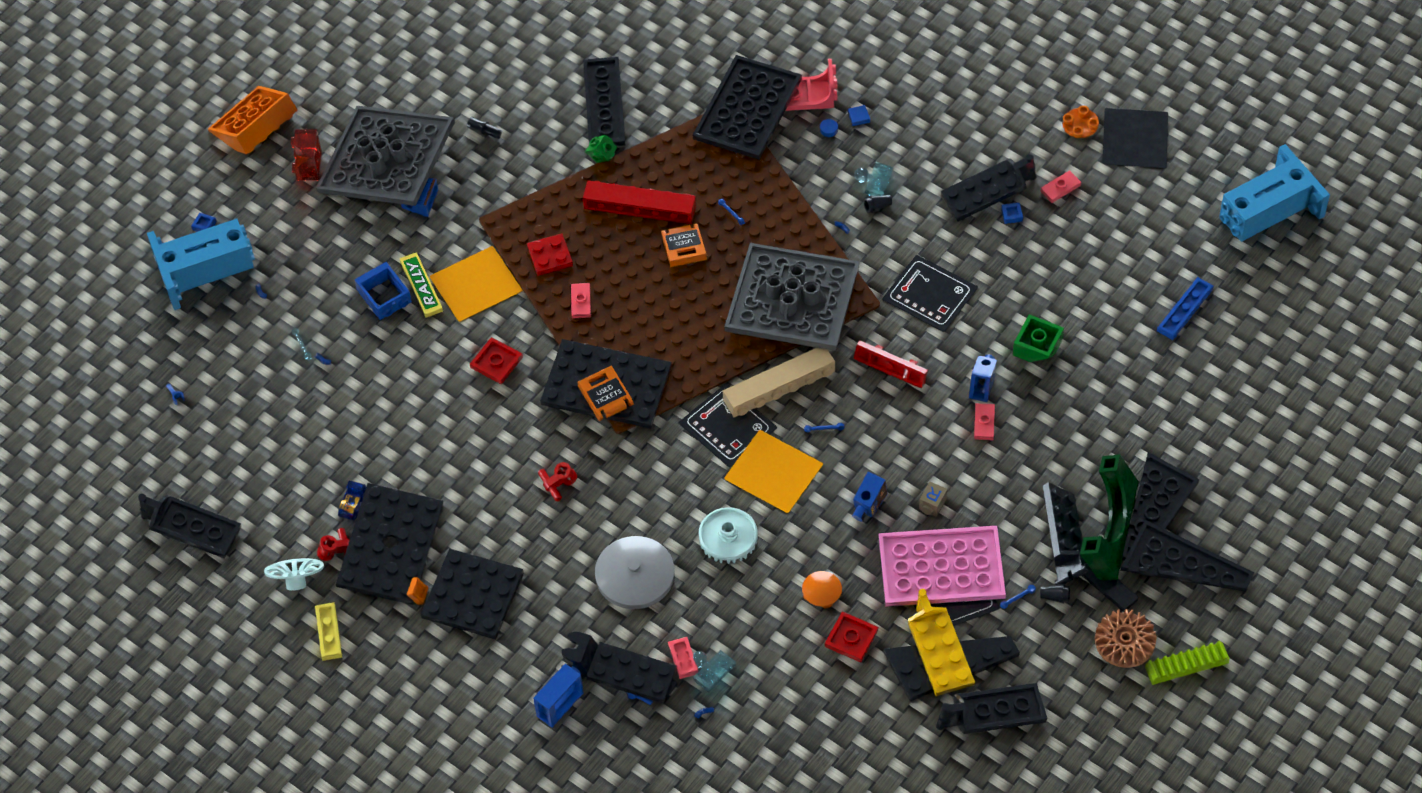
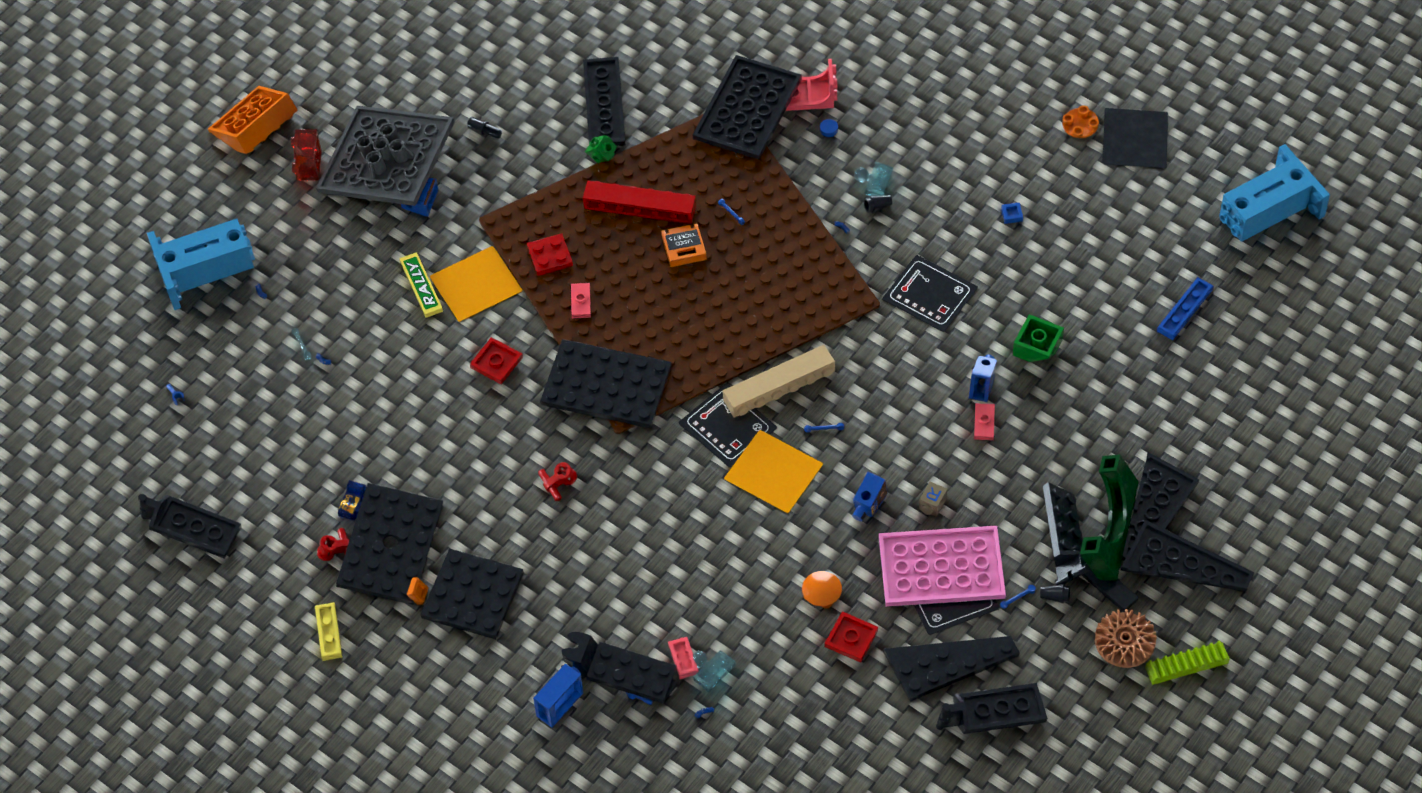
blue tile [191,212,217,232] -> none
light aqua wheel [264,558,324,590] -> none
blue window [355,262,412,320] -> none
orange container [578,365,634,421] -> none
light grey dish [595,536,675,609] -> none
light aqua wheel [699,507,758,564] -> none
dark grey plate [724,243,860,351] -> none
blue tile [848,105,870,126] -> none
red hinge [853,341,928,389] -> none
yellow hinge [908,589,975,696] -> none
black hinge [941,154,1037,222] -> none
coral plate [1041,170,1081,203] -> none

